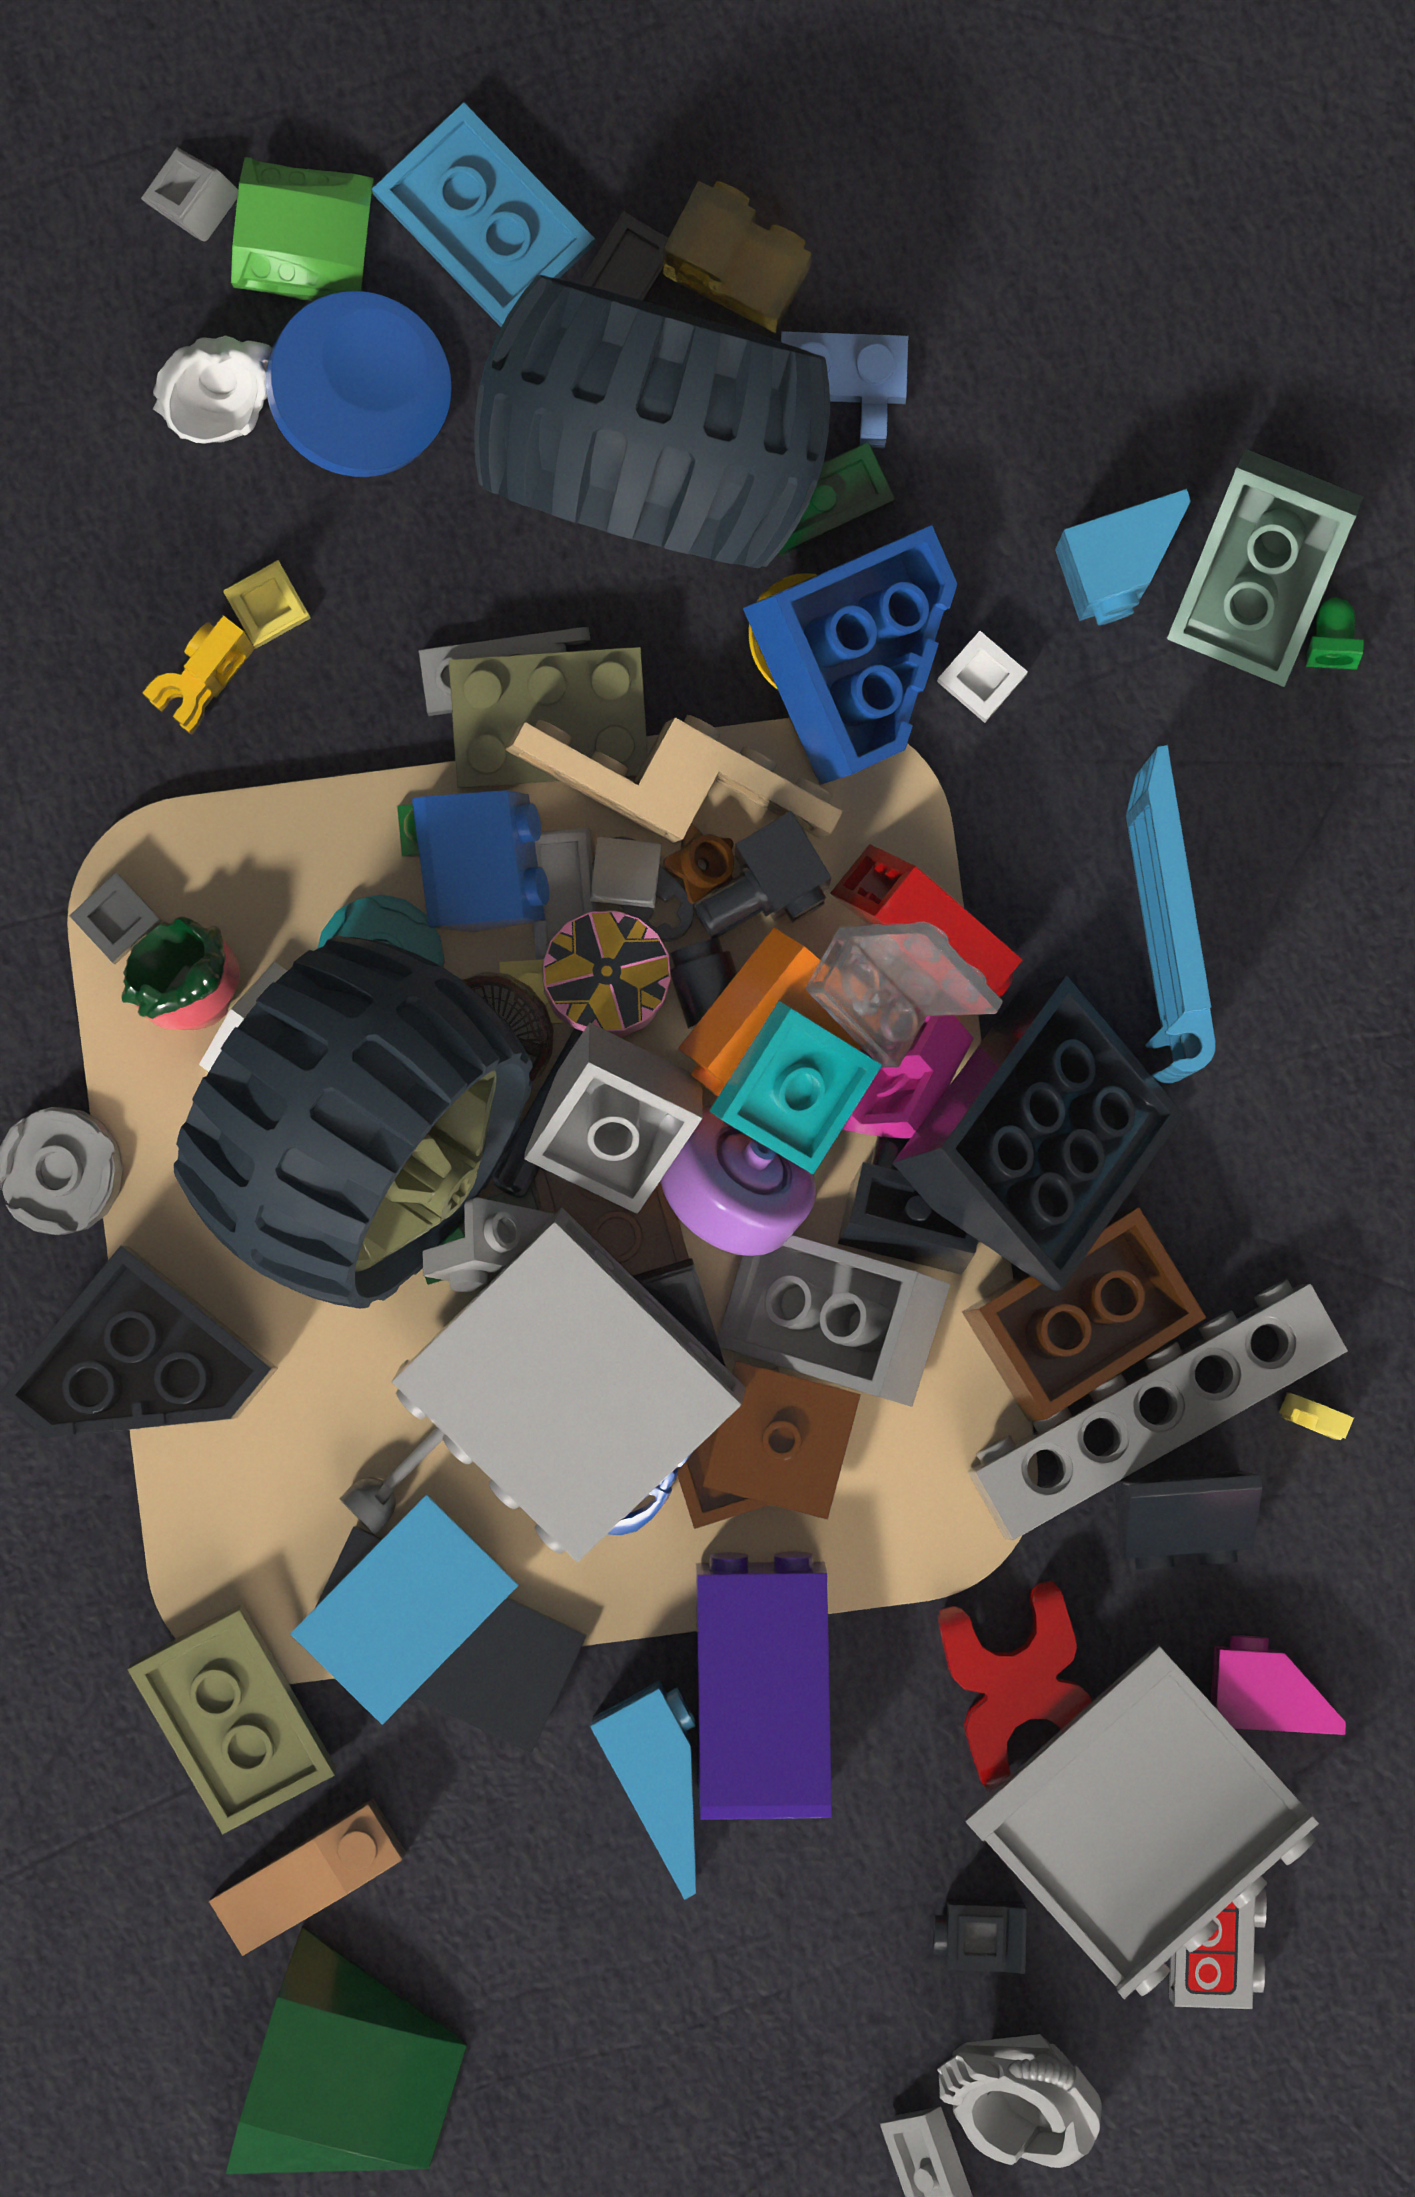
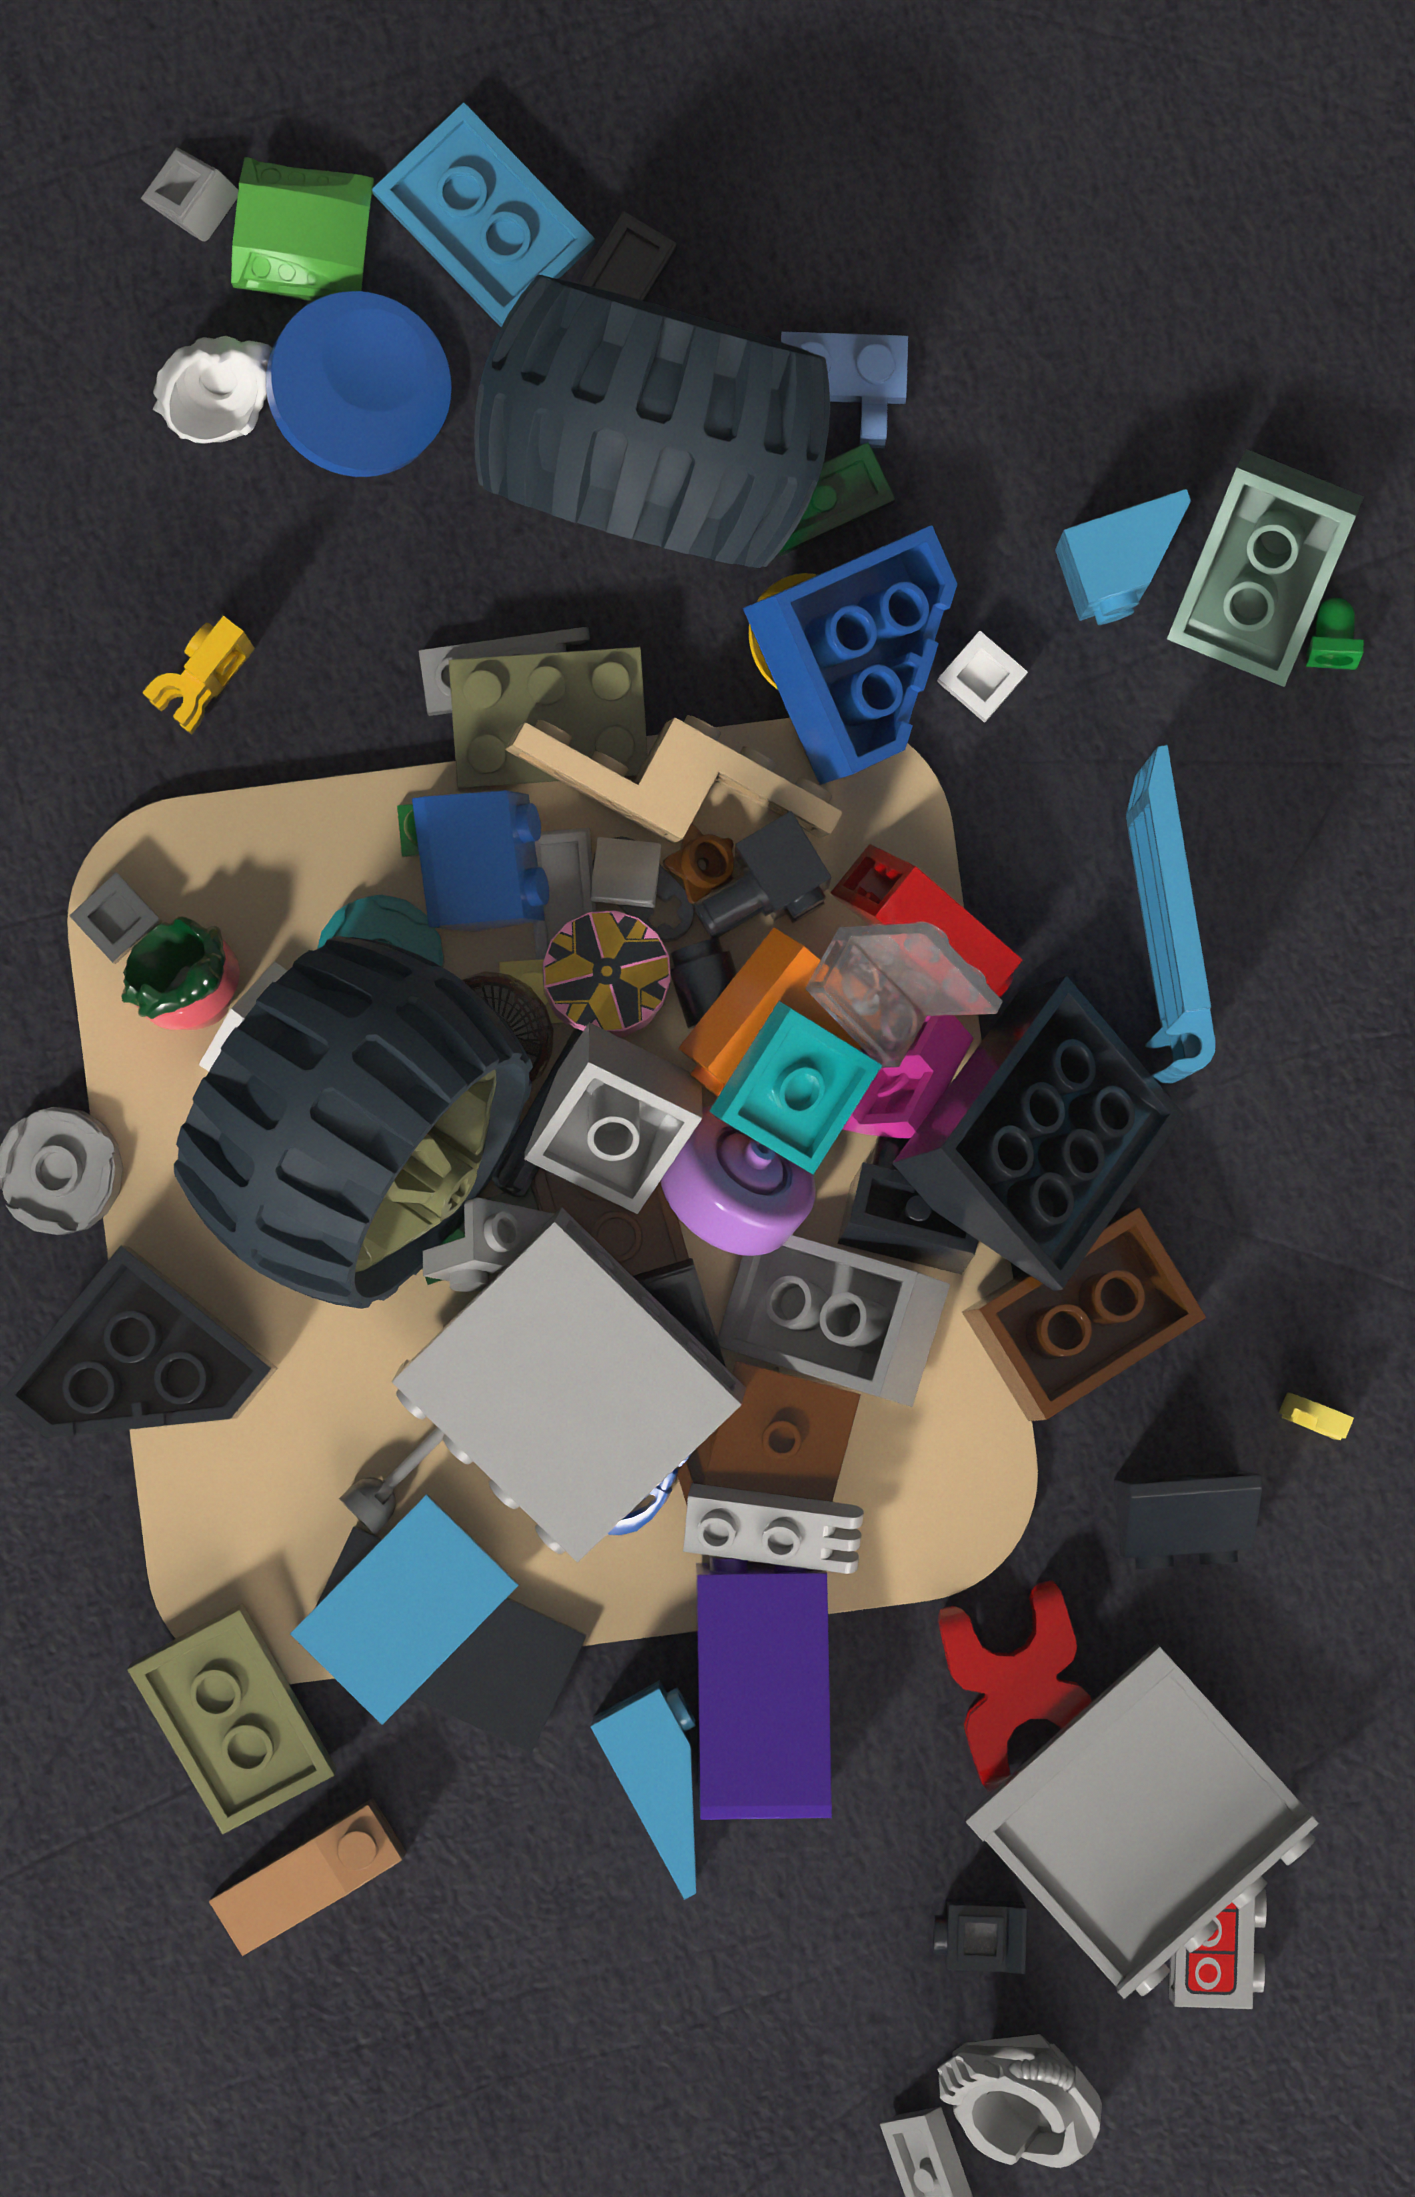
light yellow tile [223,560,311,649] -> none
dark green wedge [226,1925,467,2174] -> none
clear yellow brick [663,181,812,333] -> none
light grey brick [968,1279,1348,1540] -> none
dark pink slope [1211,1635,1346,1735] -> none
none -> light grey hinge [683,1483,864,1574]

